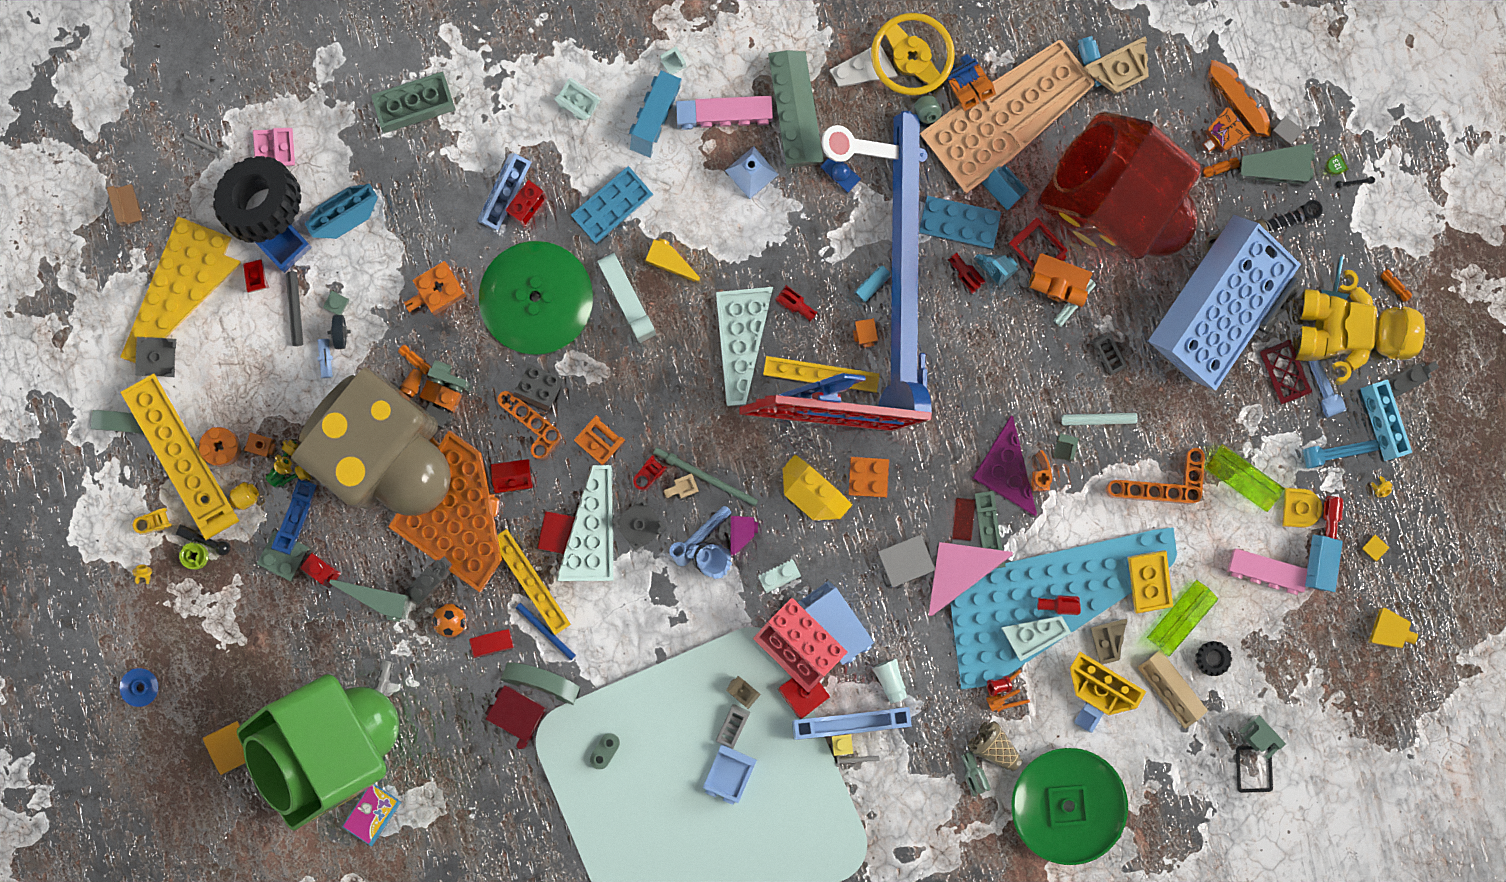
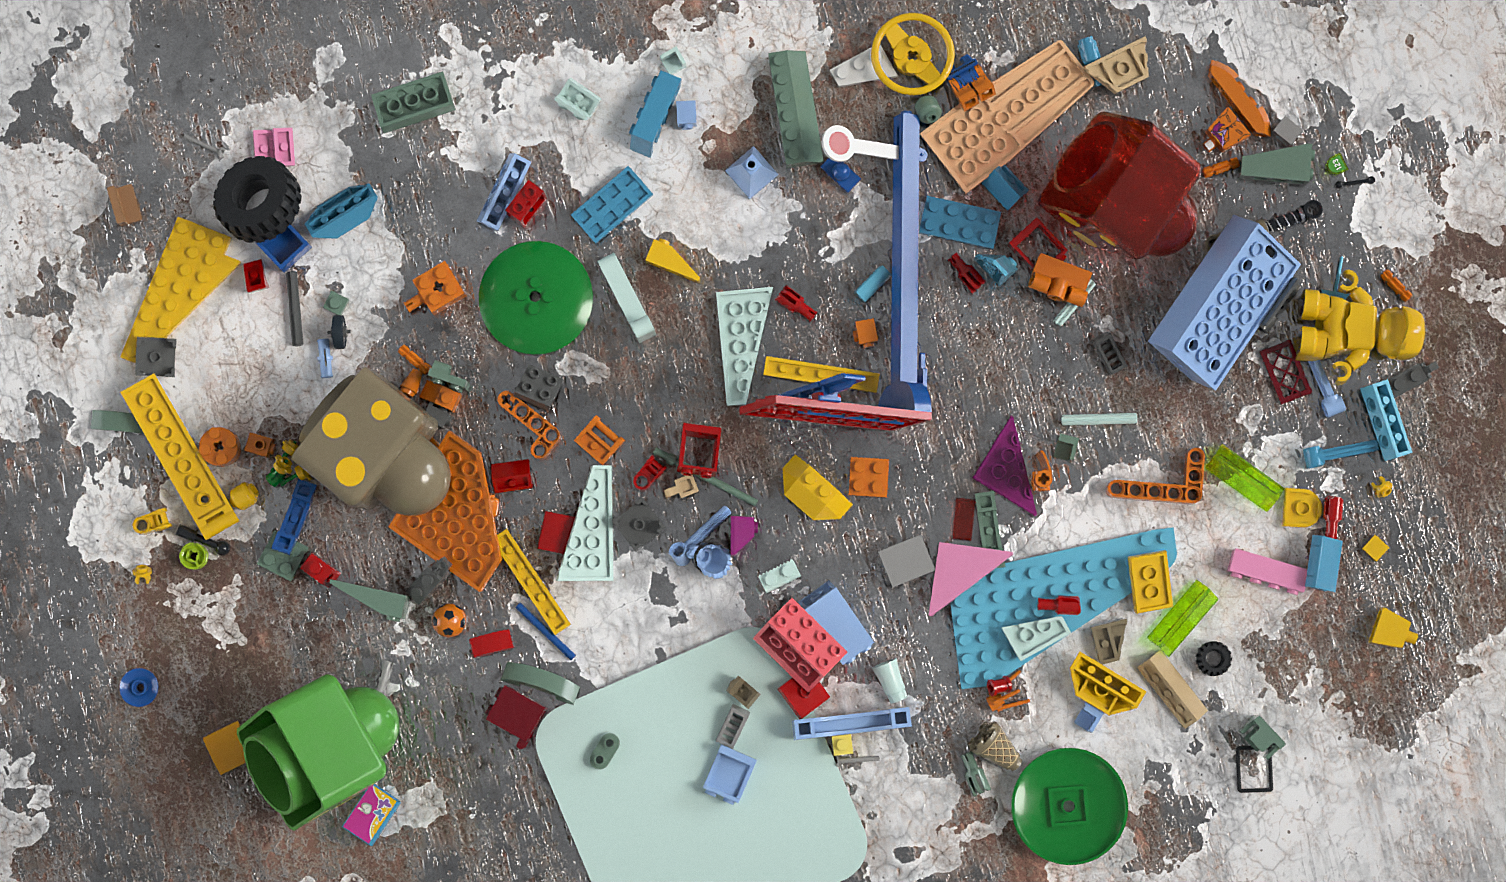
bright pink brick [695,96,773,128] -> none
none -> red window [677,423,721,479]

